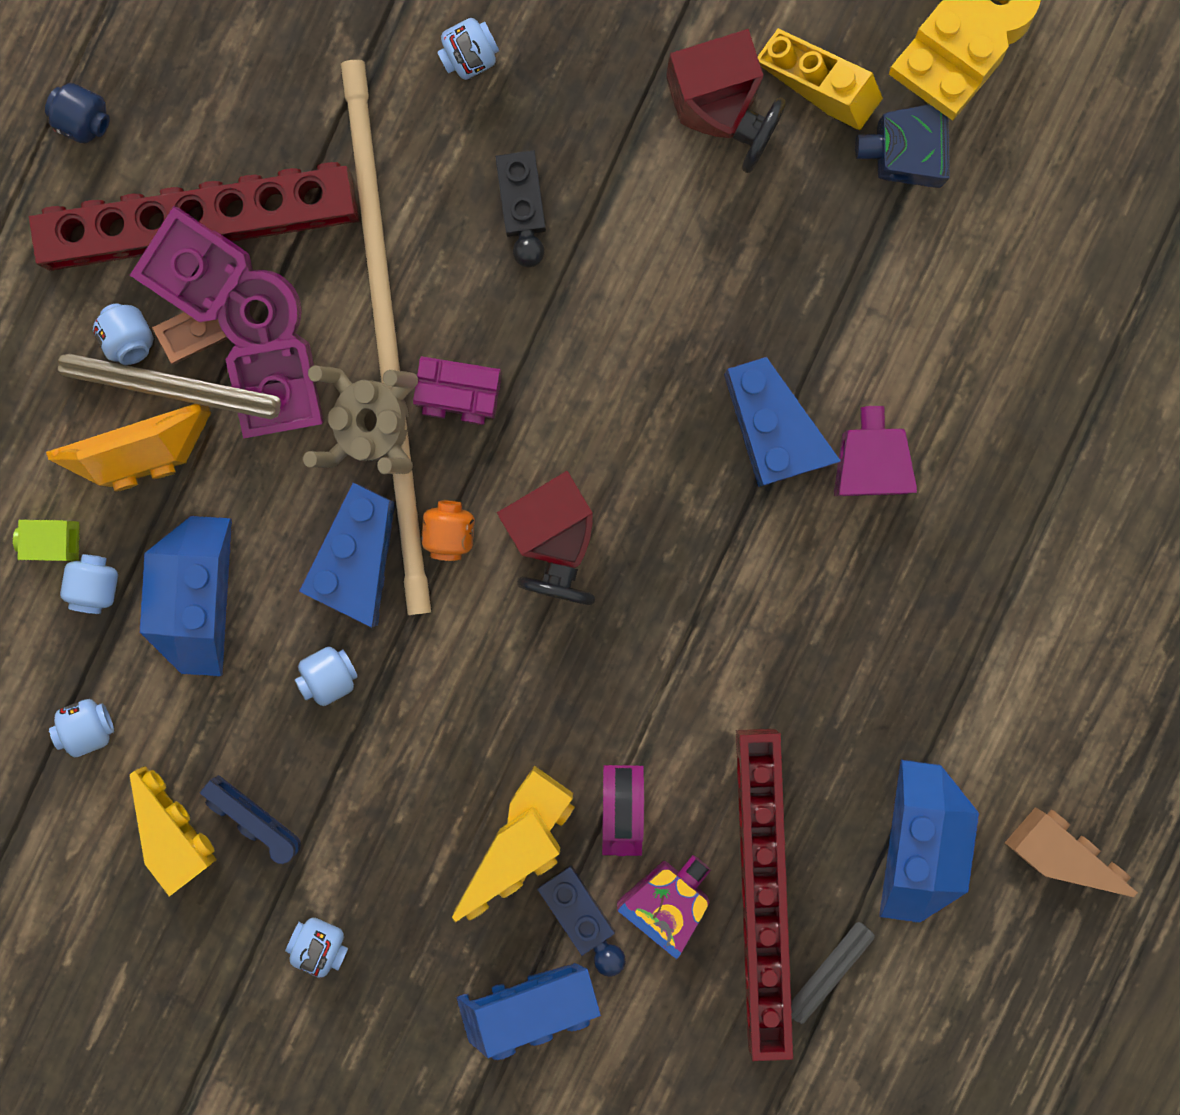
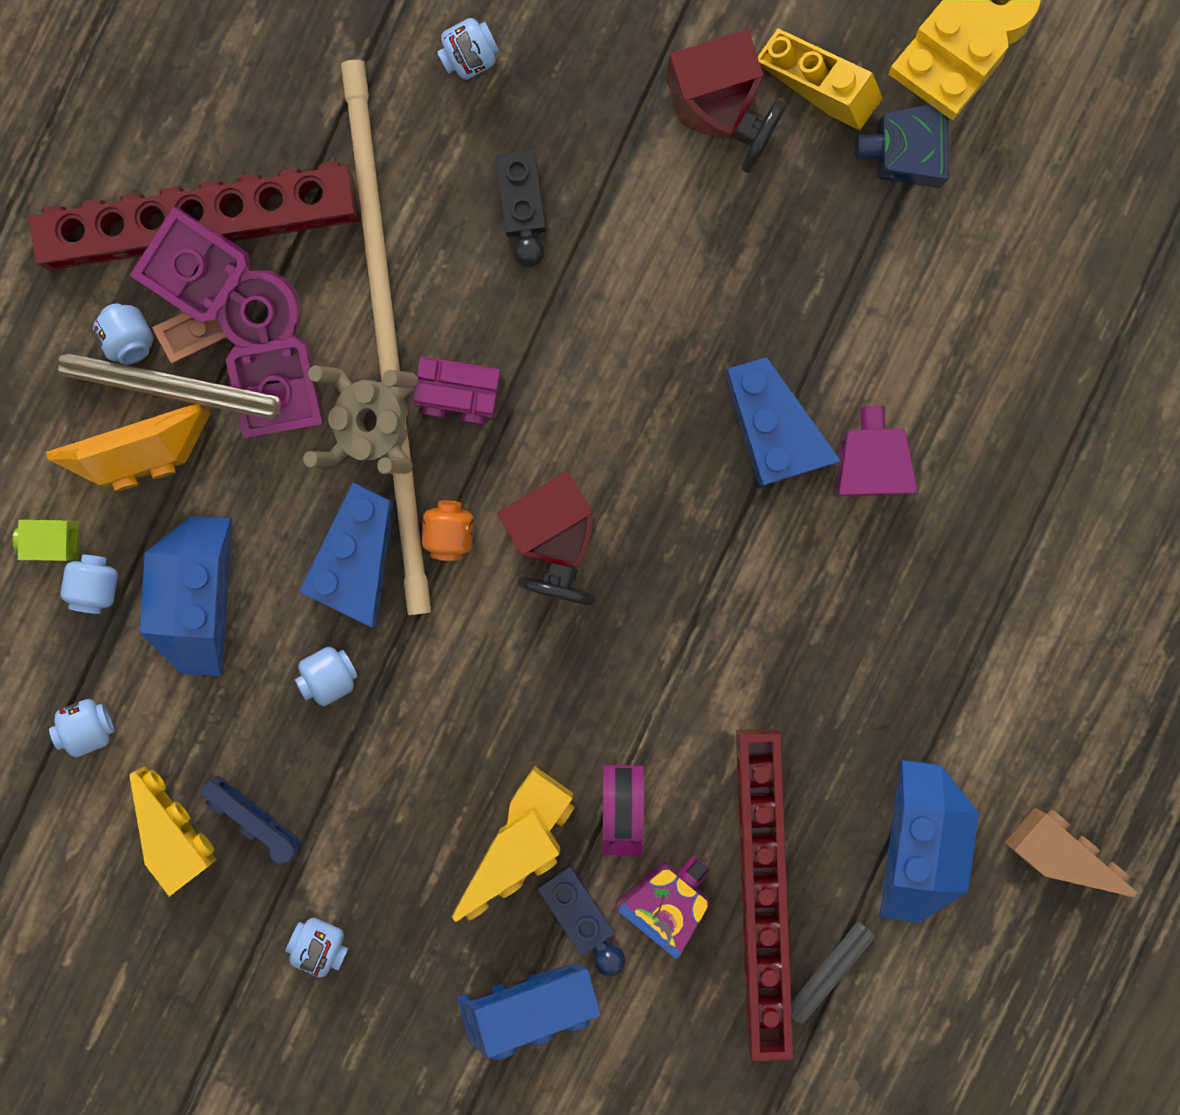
dark blue head [45,83,110,144] -> none

